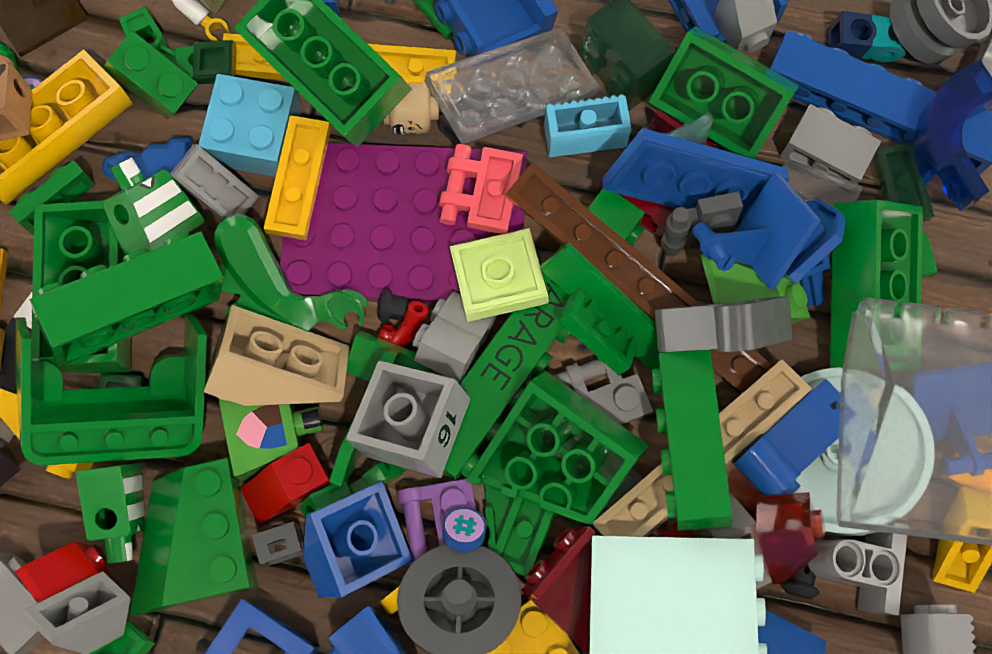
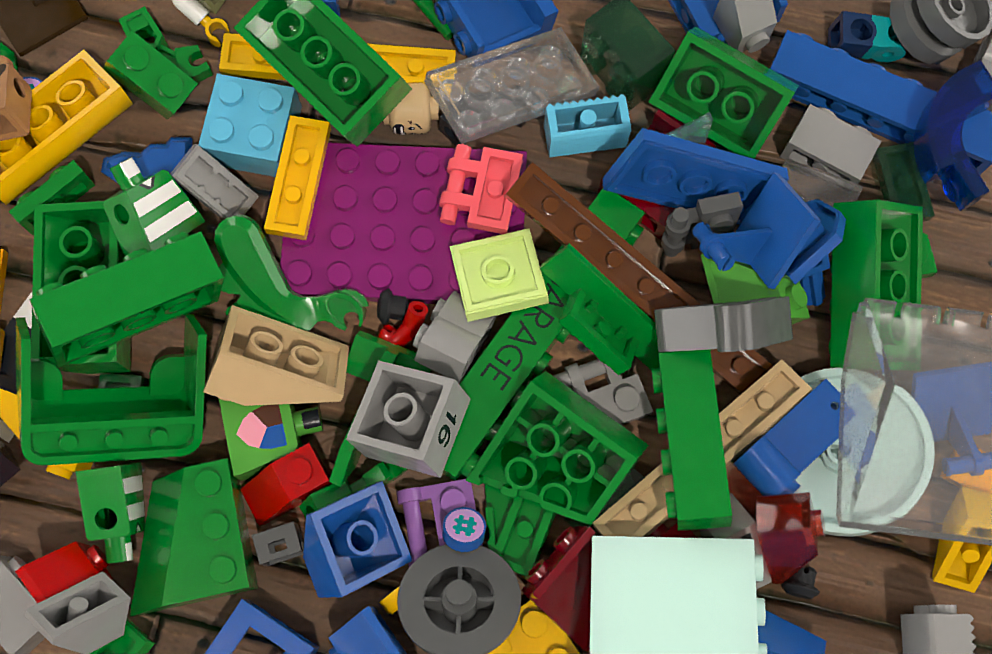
dark green tile [193,40,236,84] -> none
light grey tile [807,525,908,616] -> none

